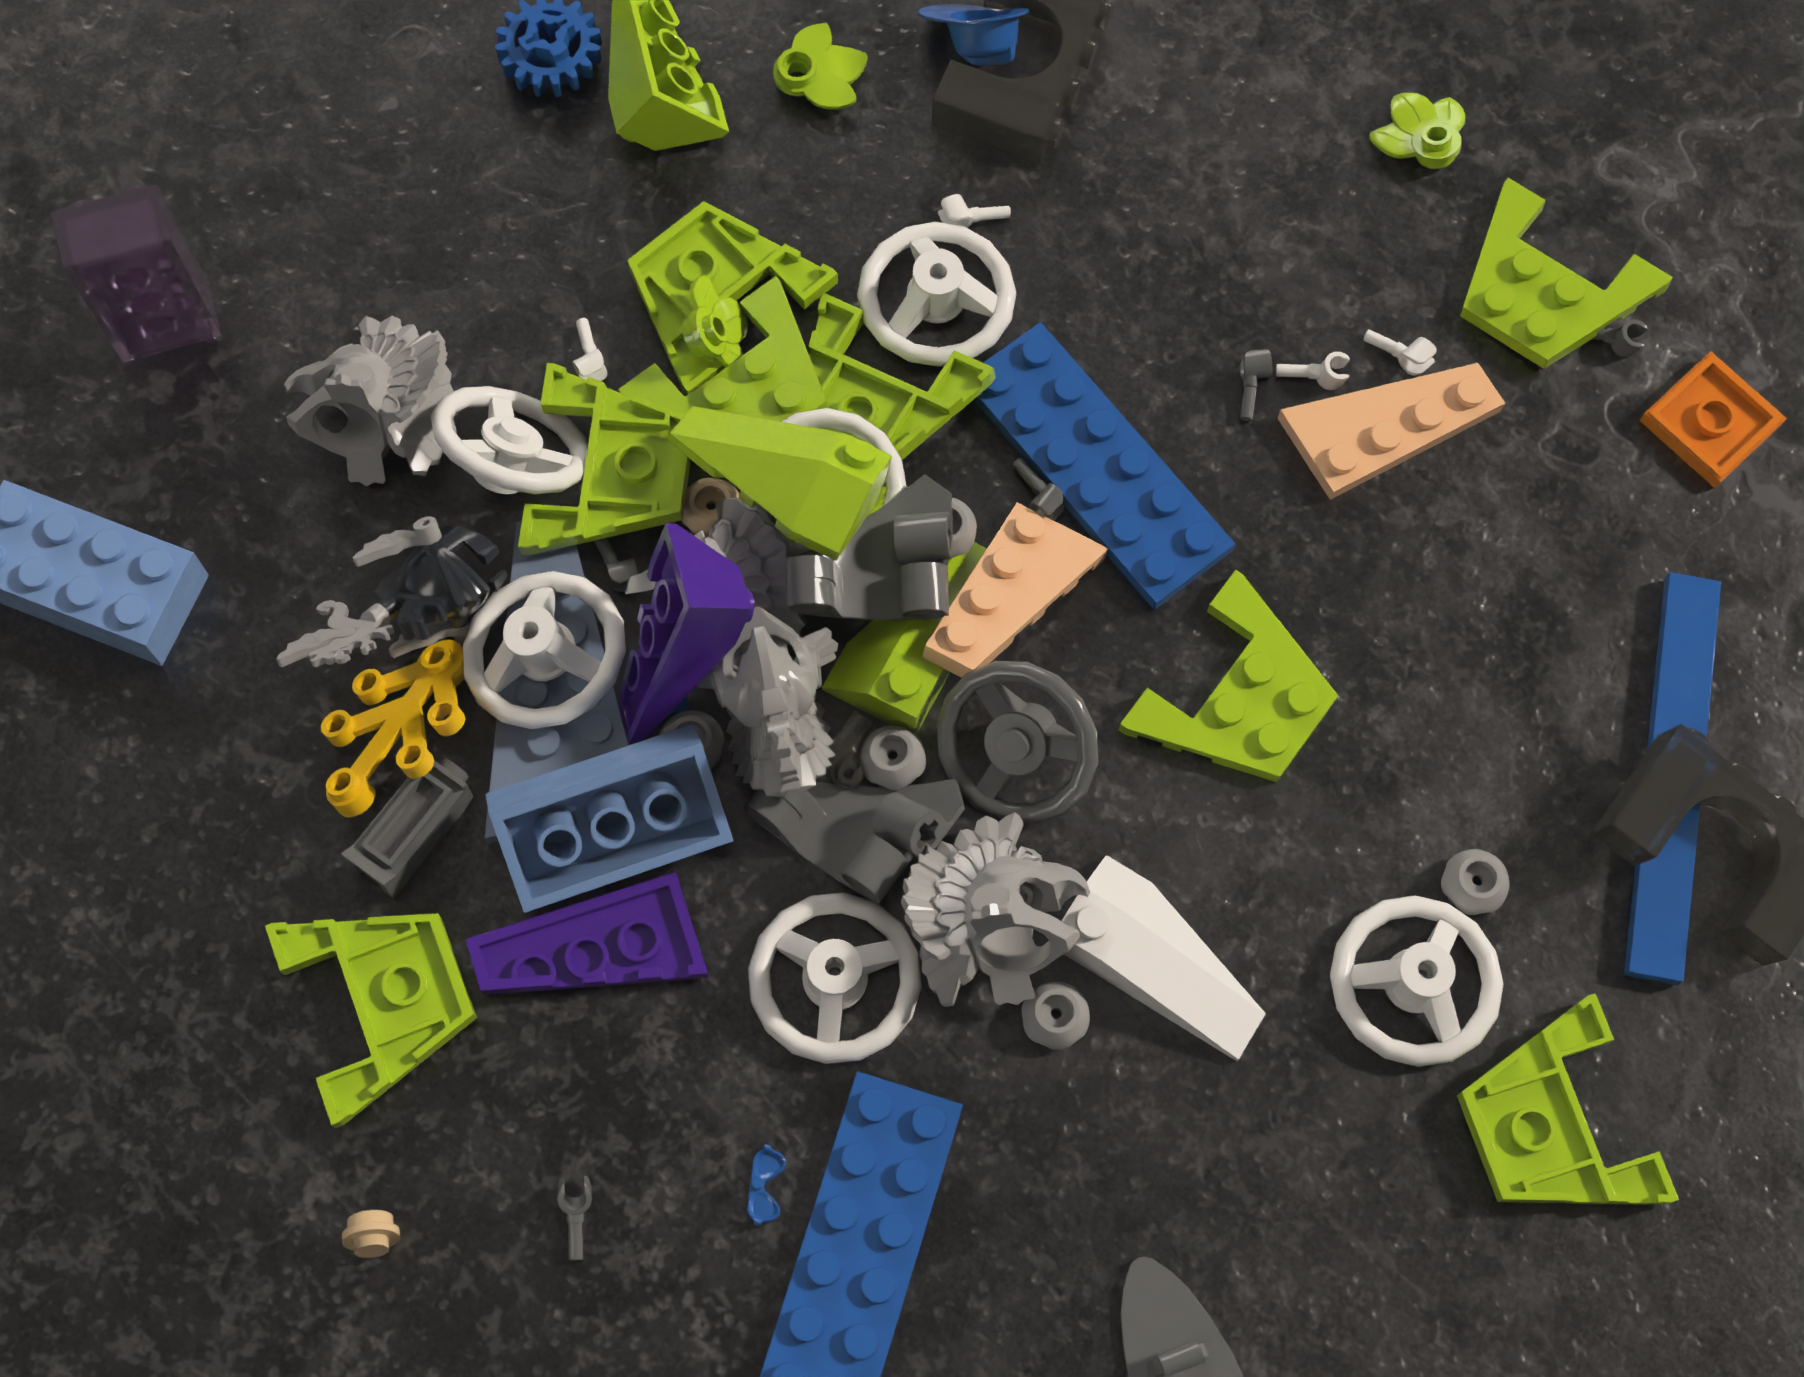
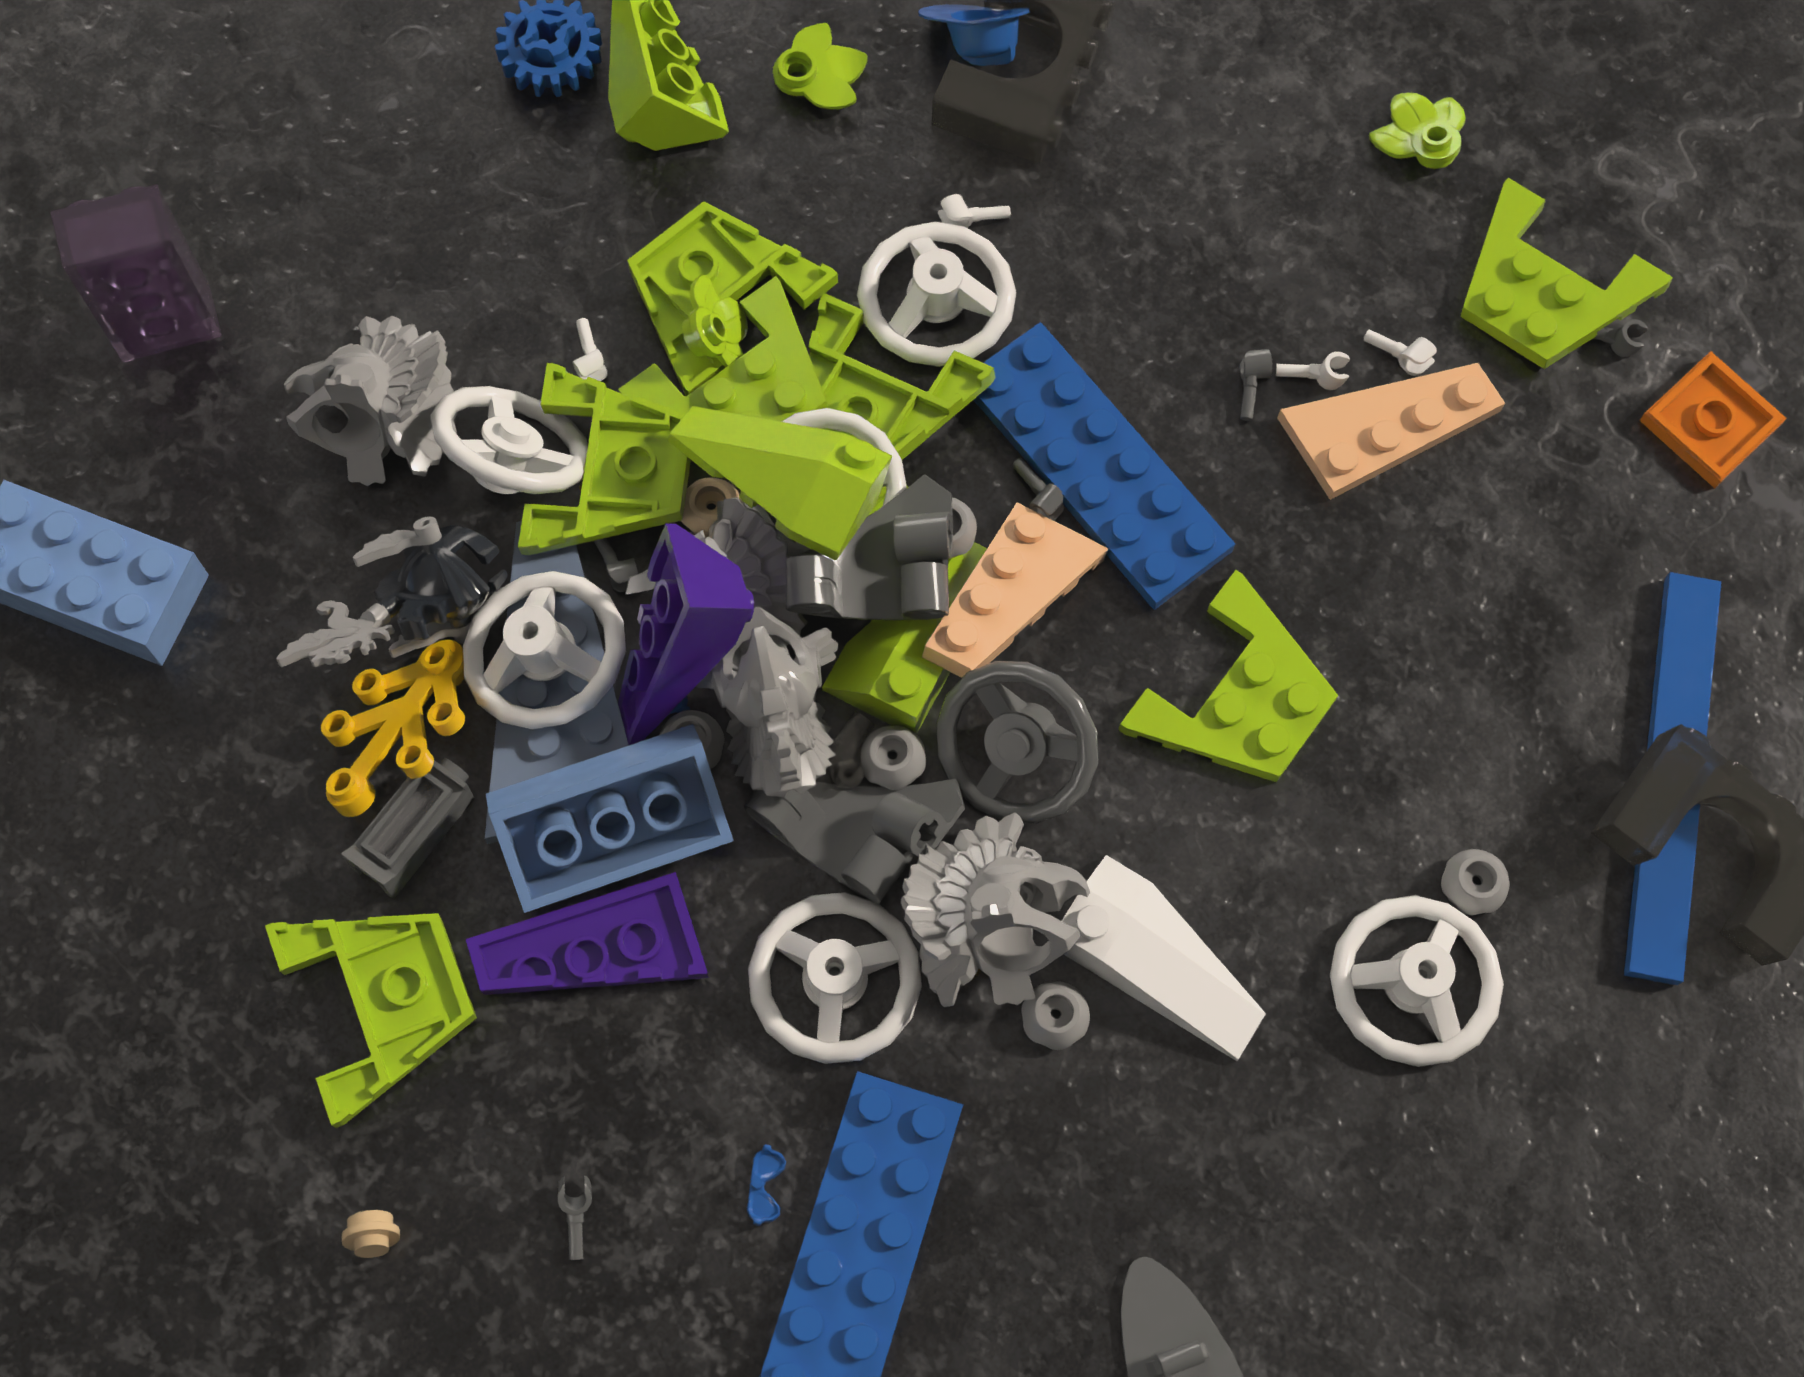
lime wing [1457,993,1679,1205] -> none

